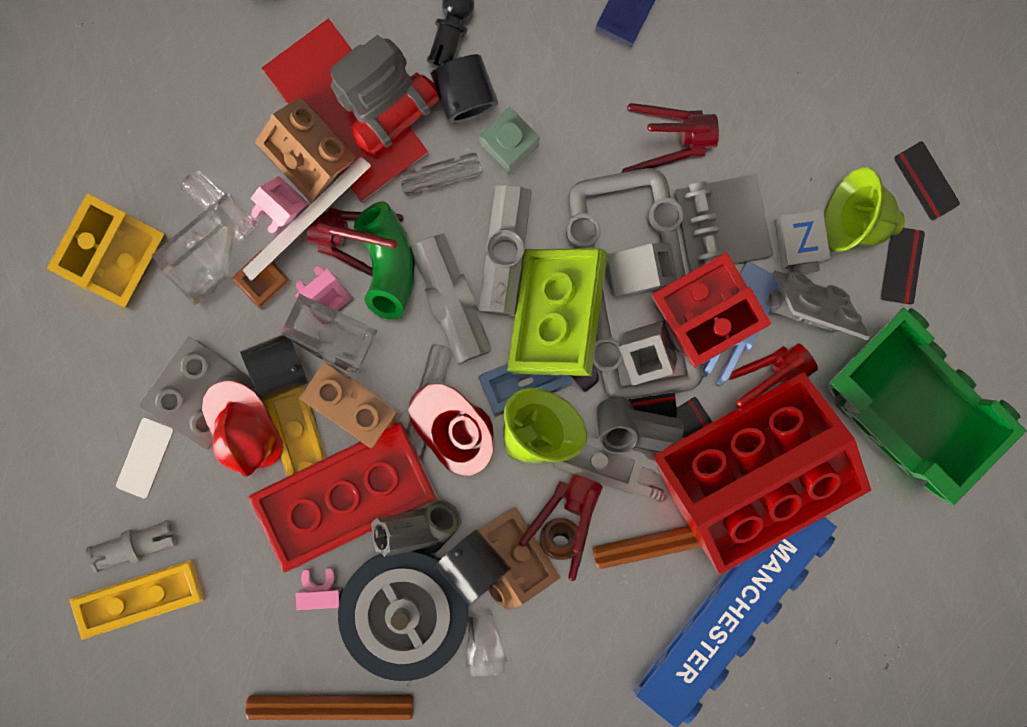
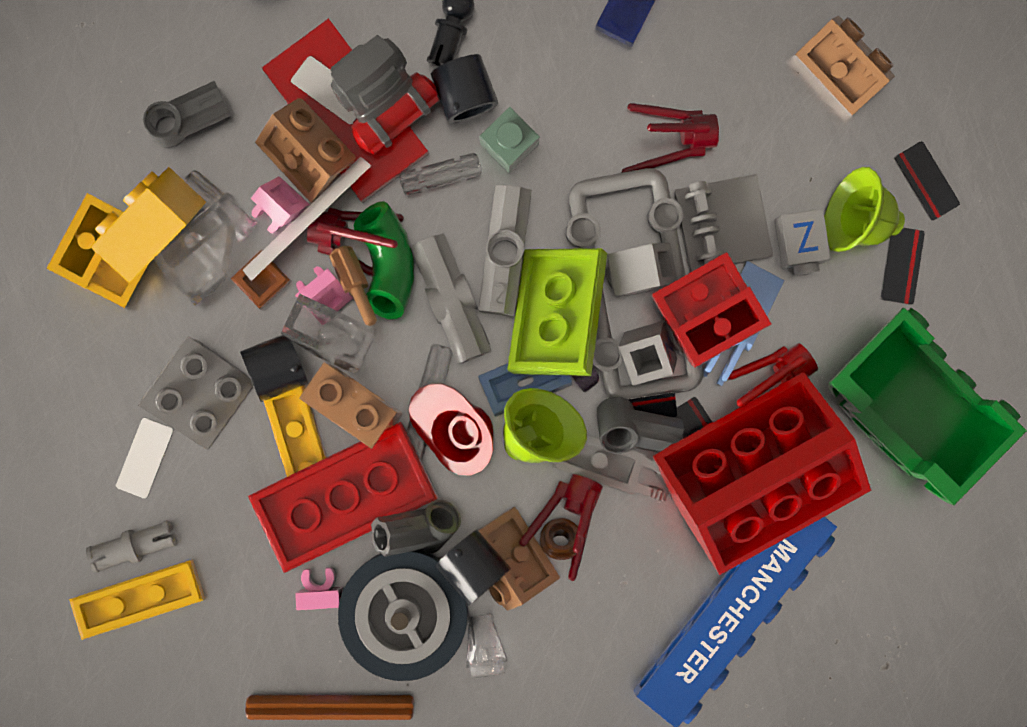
red piece [202,380,283,477] -> none
dark orange axle [593,526,702,569] -> none
light grey hinge [766,270,870,340] -> none
none -> yellow brick [90,167,206,283]
none -> dark grey piece [143,81,231,148]
none -> white sticker [291,56,356,124]
none -> medium nougat axle [329,246,377,326]
none -> medium nougat bracket [795,16,895,115]

